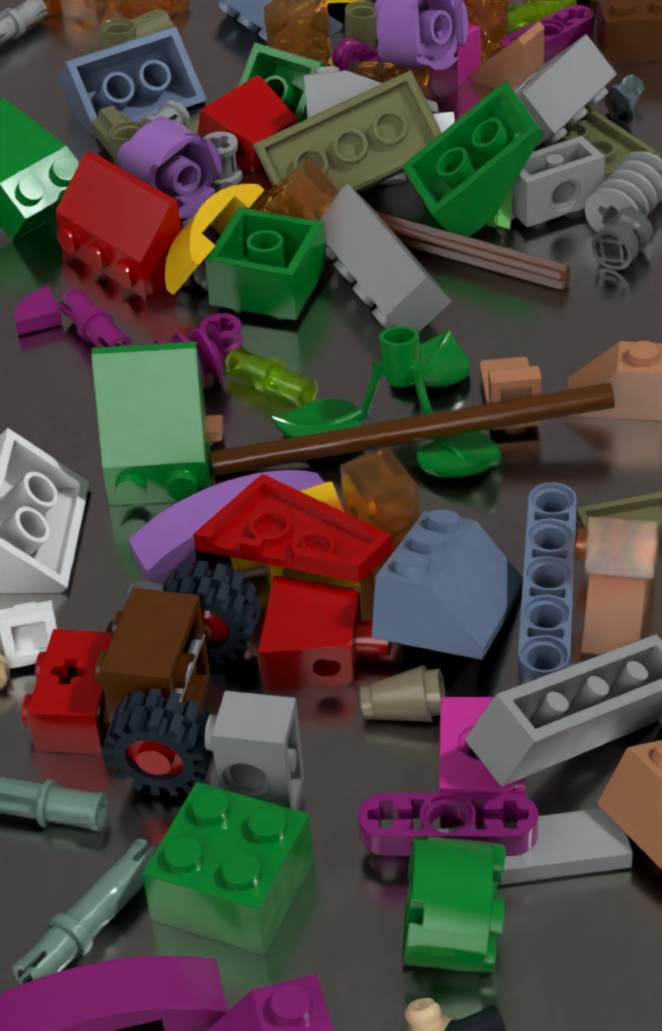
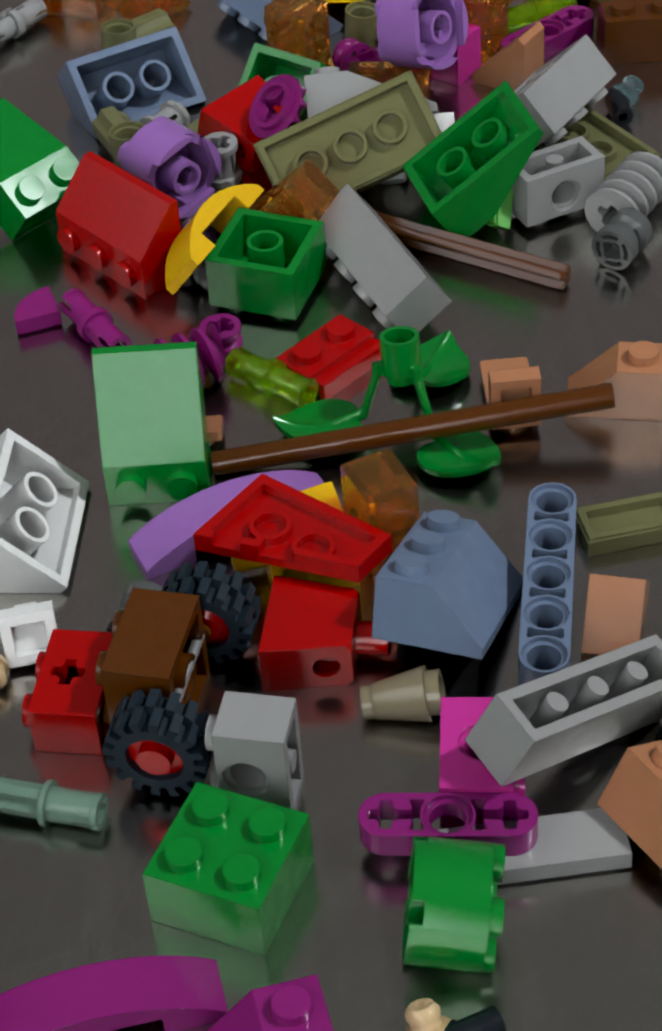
sand green pin [12,838,157,985] -> none
clear orange brick [575,517,660,579] -> none
none -> magenta gear [249,74,307,140]
none -> red plate [274,314,381,400]

